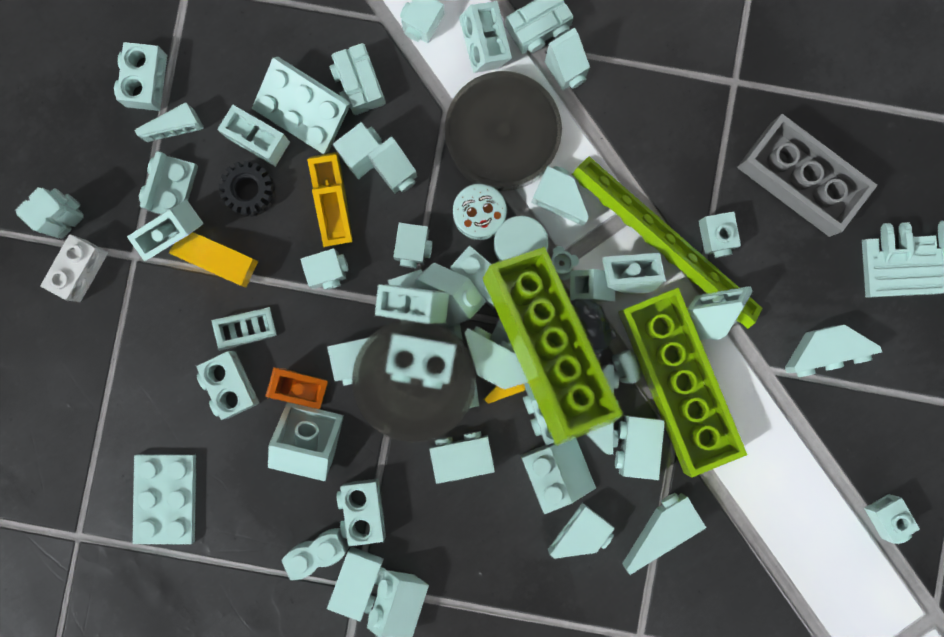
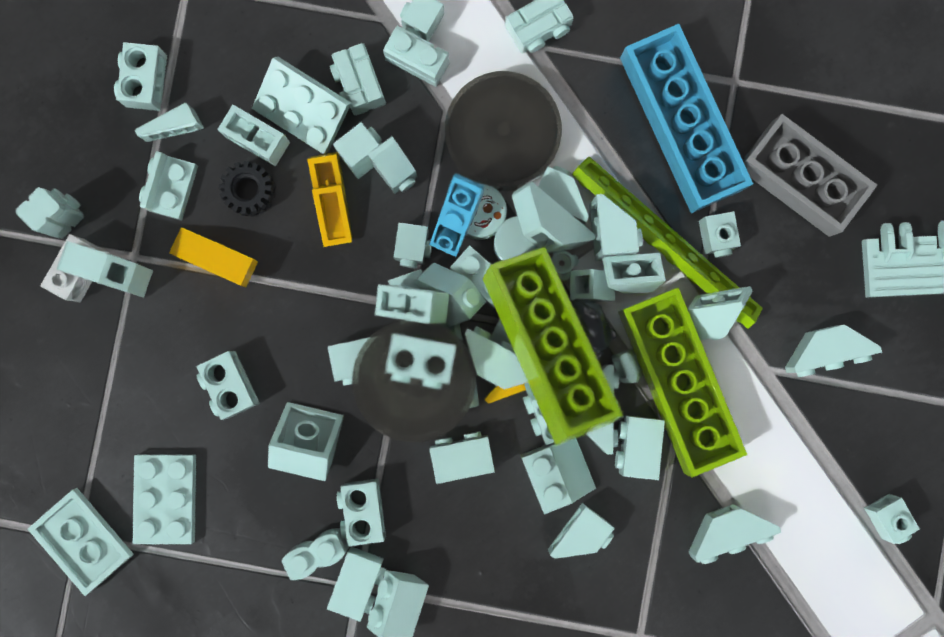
light aqua brick [127,199,203,261] -> none
light aqua slope [211,307,277,351] -> none
orange slope [266,367,328,409] -> none
light aqua brick [300,248,349,290] -> none
light aqua brick [459,1,512,73] -> none
light aqua slope [545,28,590,91] -> none
light aqua slope [622,493,706,575] -> none
none -> light aqua plate [28,488,134,596]
none -> light aqua slope [56,241,153,298]
none -> light aqua brick [383,25,449,87]
none -> medium azure slope [429,173,484,257]
none -> light aqua slope [512,181,596,253]
none -> light aqua slope [589,194,643,261]
none -> medium azure brick [620,24,753,213]
none -> light aqua slope [689,504,782,564]

